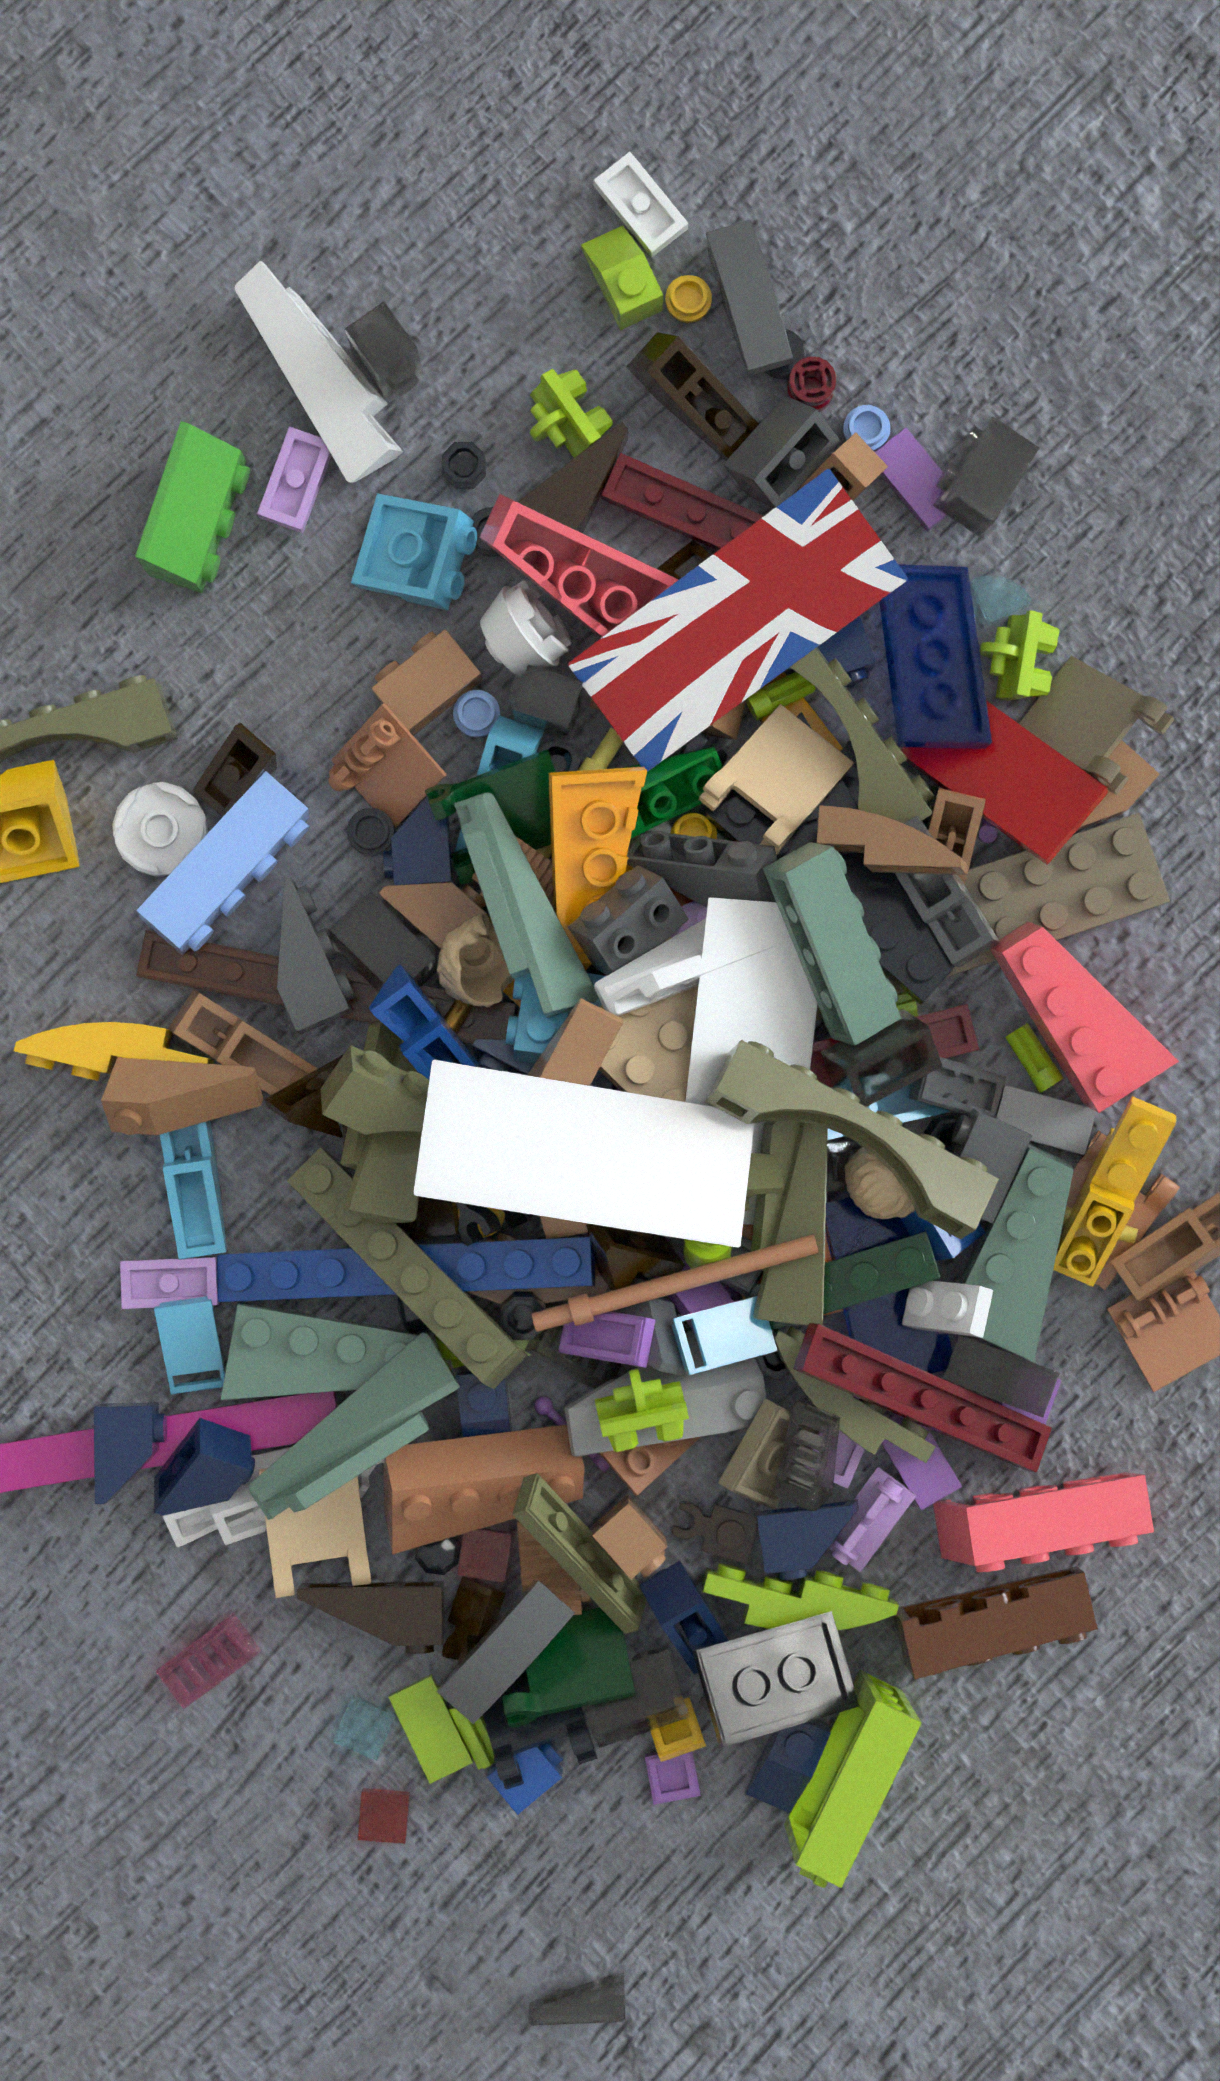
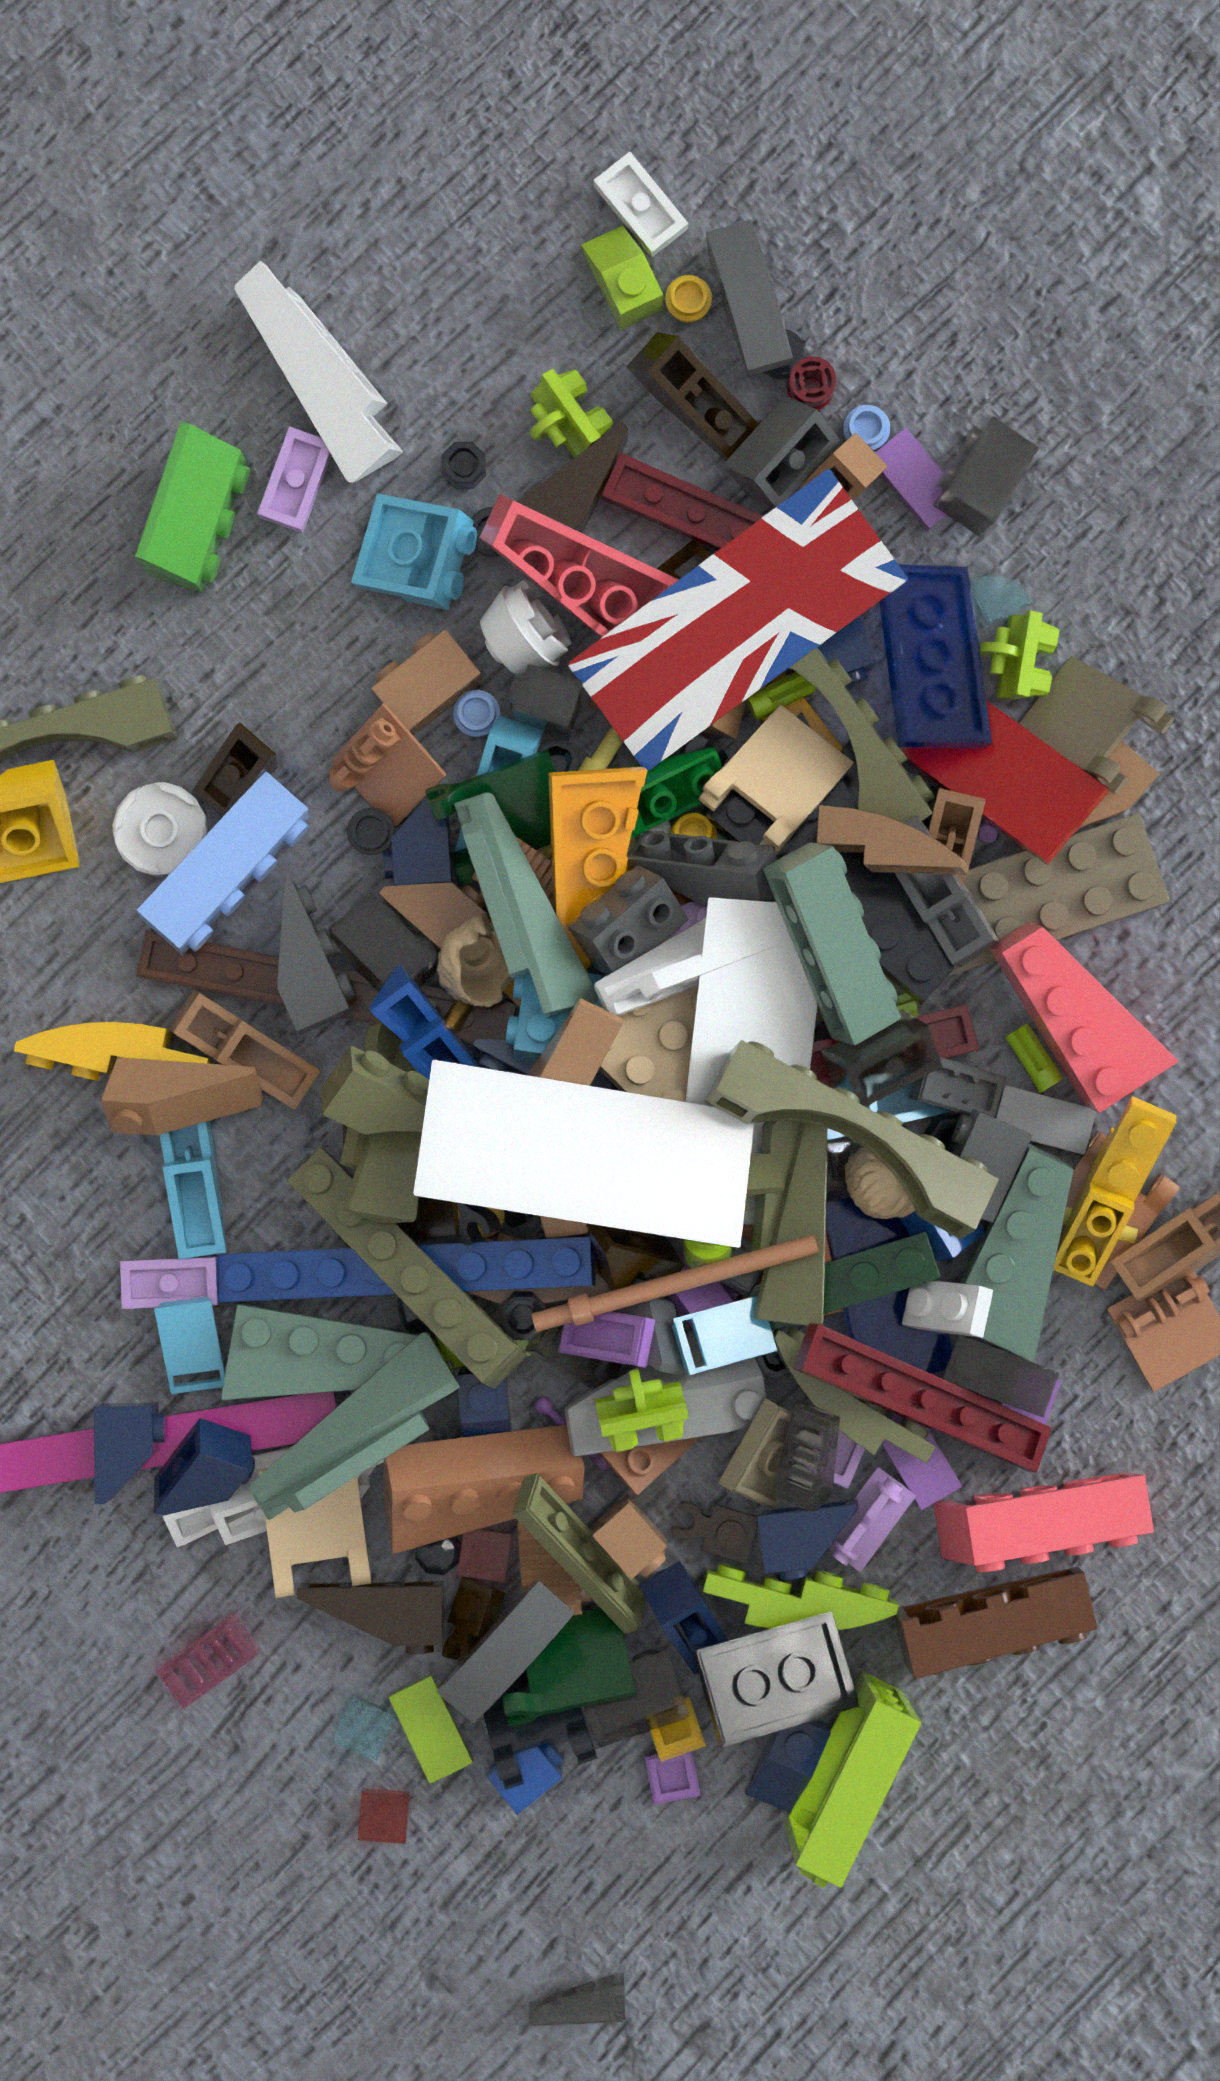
dark brown slope [264,1054,344,1138] -> none
clear smoke brick [345,301,423,399] -> none
lime piece [448,1706,495,1770] -> none

